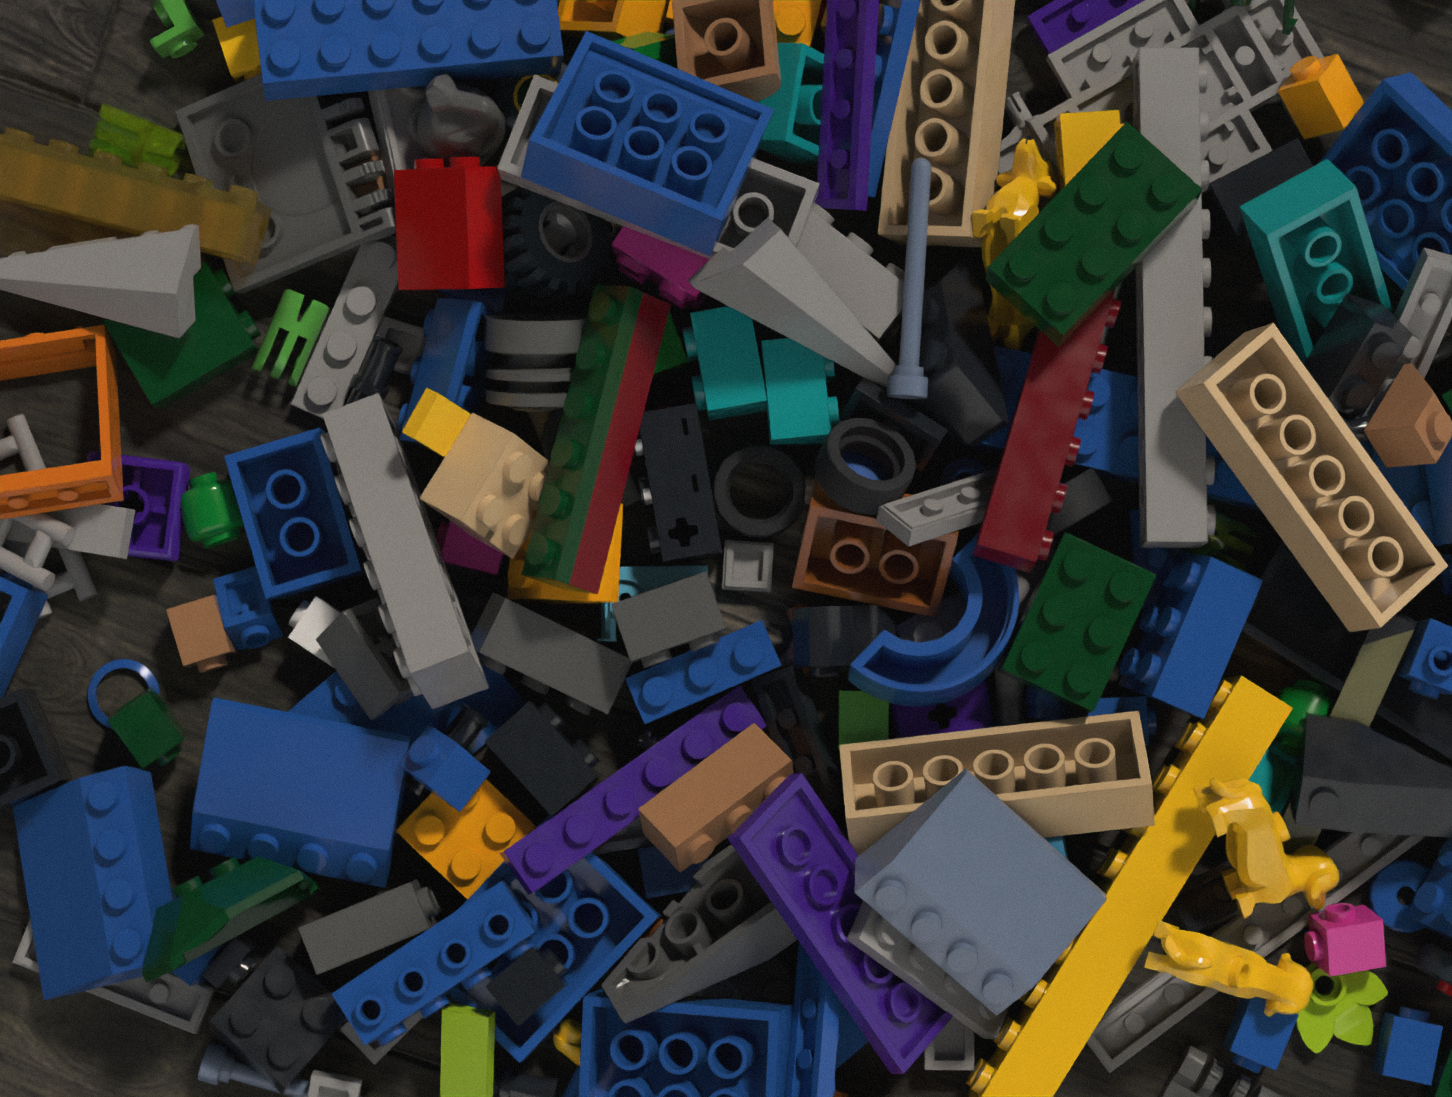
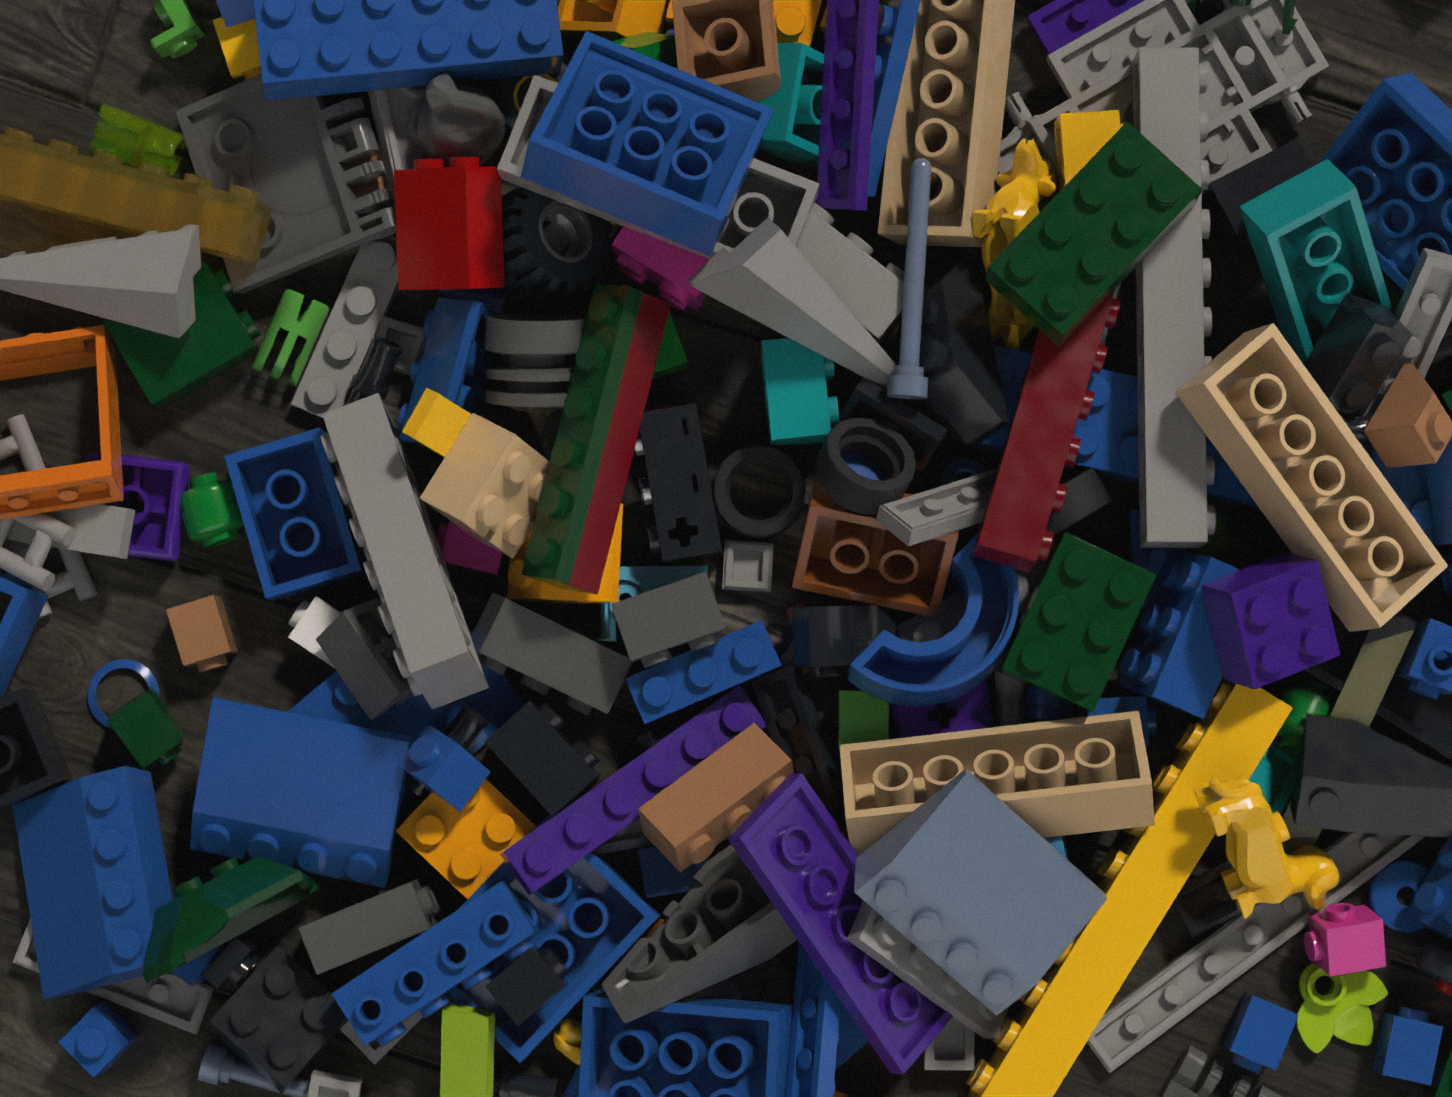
blue bracket [213,566,283,650] -> none
teal brick [683,306,767,421] -> none
yellow animal [1144,920,1313,1017] -> none
light orange brick [1278,54,1364,139] -> none
none -> blue brick [58,1001,140,1078]
none -> dark purple brick [1201,552,1340,689]

